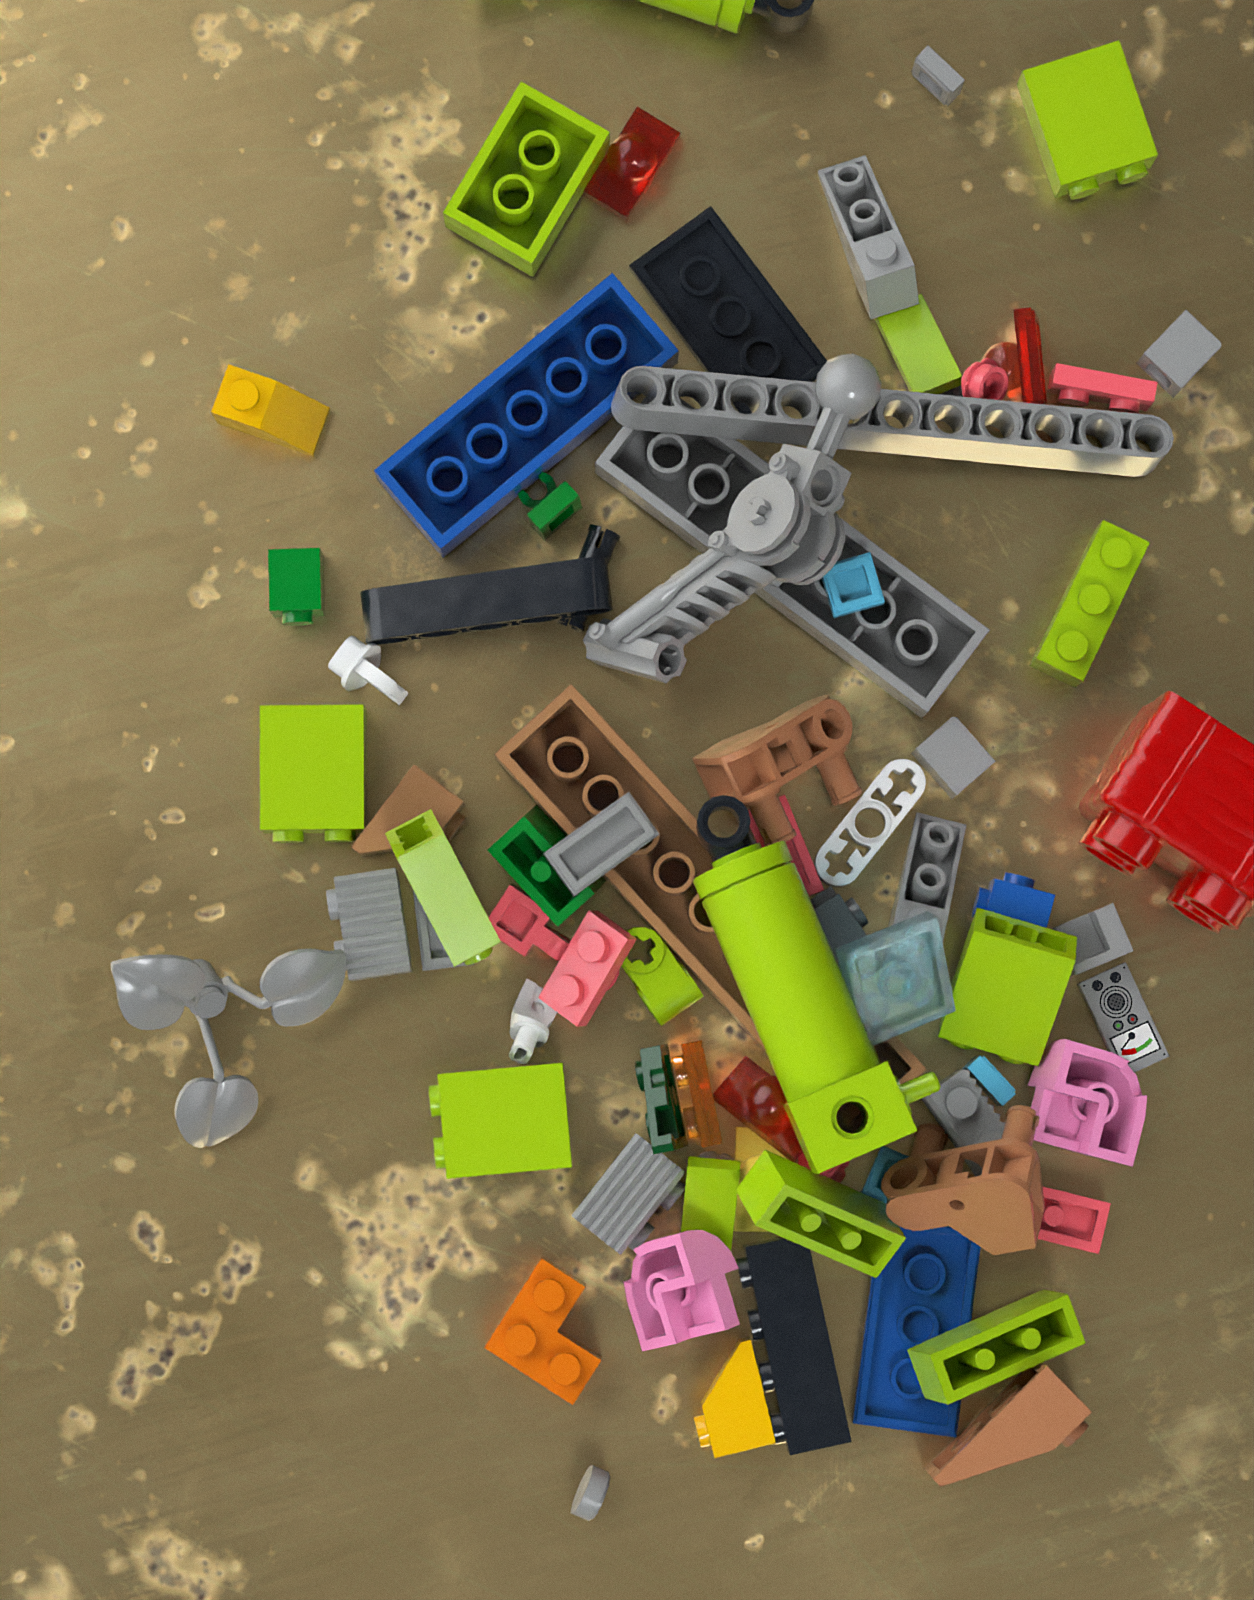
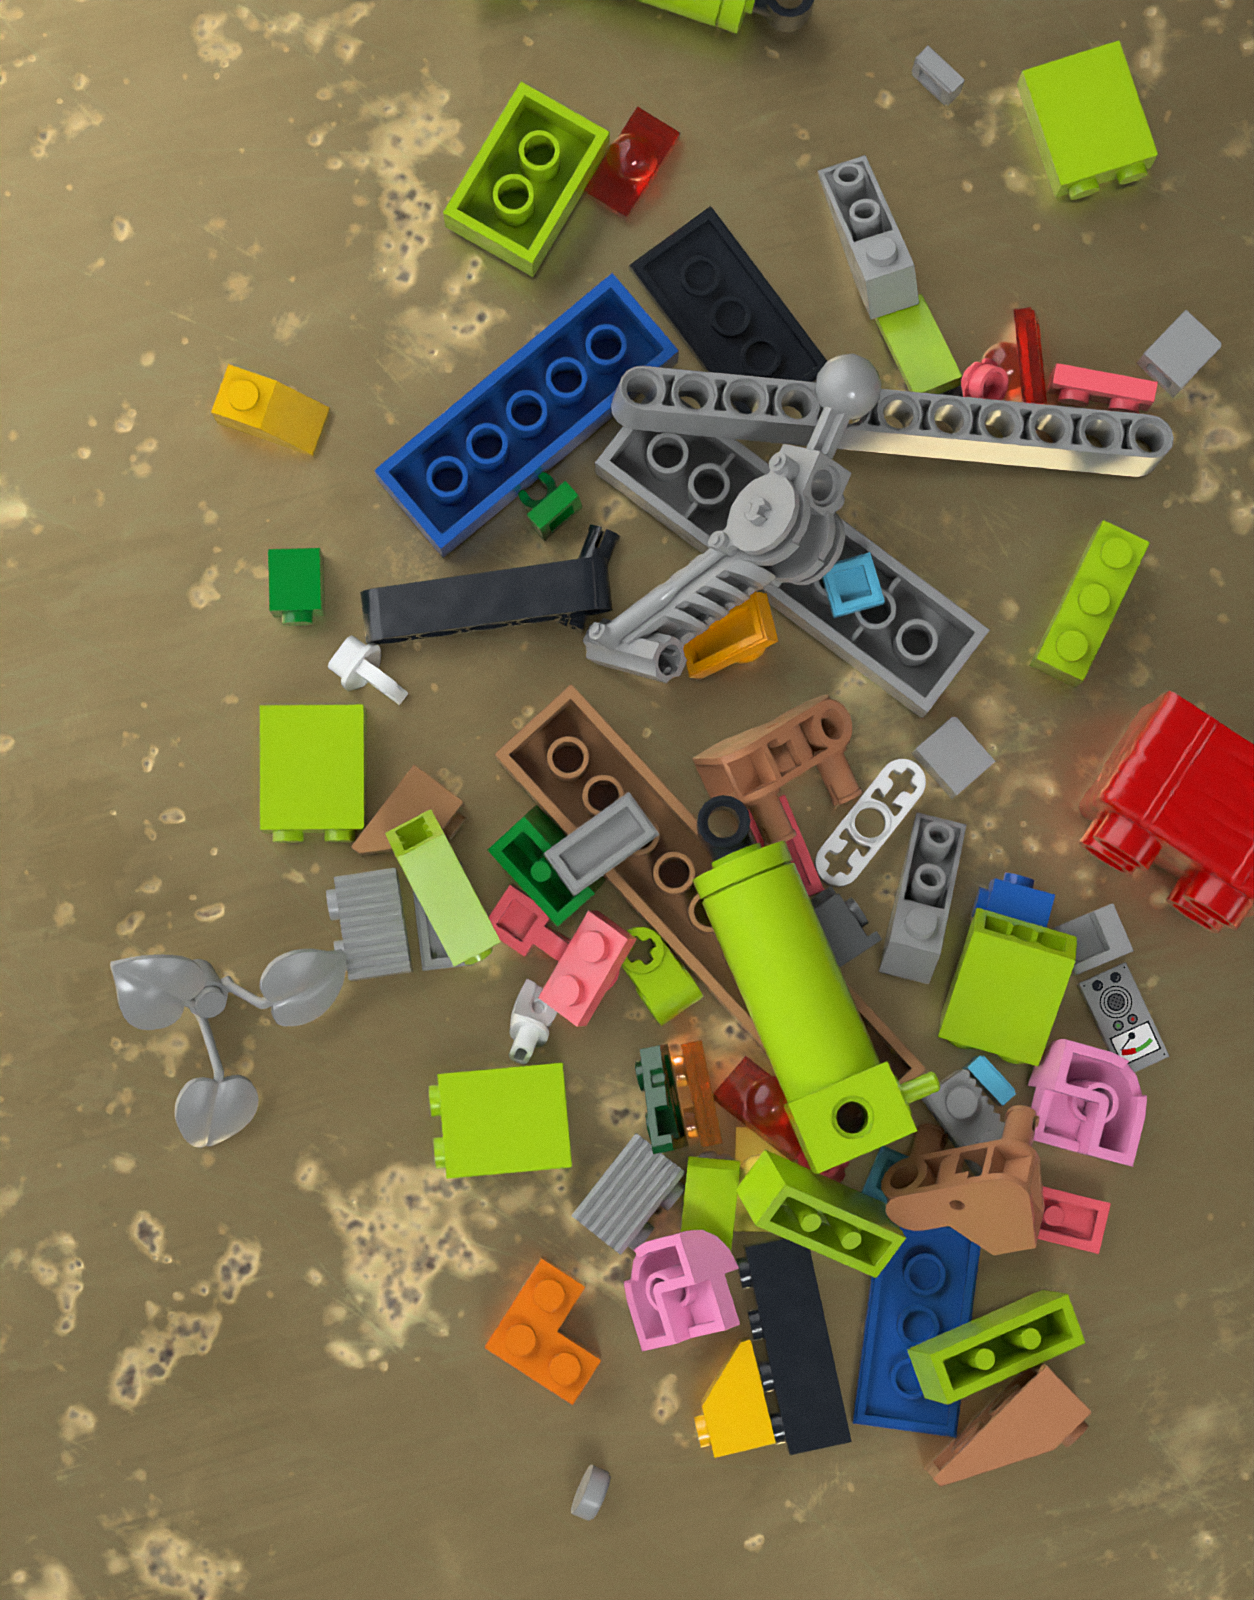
clear light blue plate [836,911,956,1046] -> none
none -> light orange tile [683,591,779,679]

